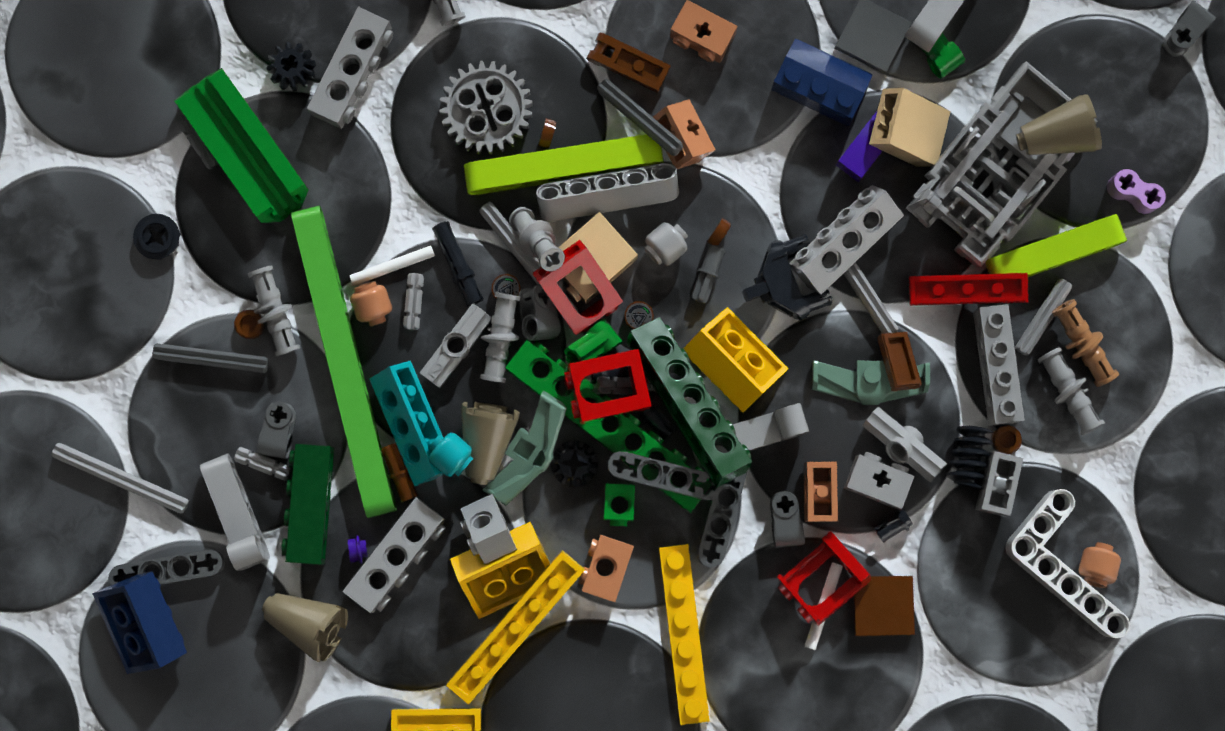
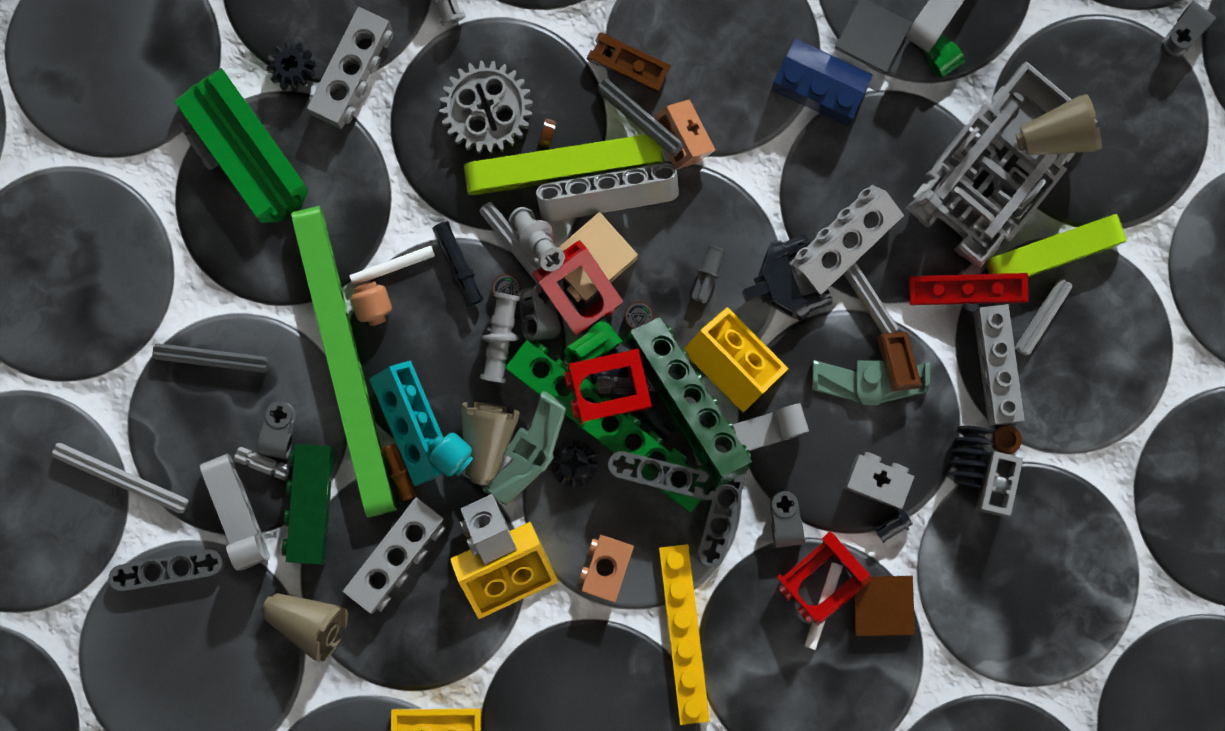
dark blue slope [92,571,187,674] -> none
black gear [133,214,181,260] -> none
reddish brown tile [234,310,265,340] -> none
light grey piece [247,265,300,356] -> none
dark purple plate [347,536,368,564] -> none
light grey axle [403,273,424,330] -> none
light grey piece [420,303,492,388] -> none
yellow plate [446,550,585,705] -> none
green brick [604,484,635,526] -> none
light grey head [644,222,688,266] -> none
nougat brick [670,0,738,63] -> none
reddish brown tile [706,218,731,246] -> none
nougat brick [804,462,838,522] -> none
dark purple slope [836,111,883,183] -> none
light grey piece [862,407,947,483] -> none
tan brick [869,88,951,167] -> none
white beam [1005,489,1130,638] -> none
light grey piece [1038,347,1105,436] -> none
medium nougat piece [1052,299,1119,387] -> none
nougat head [1078,542,1121,588] -> none
lavender axle [1107,169,1166,214] -> none

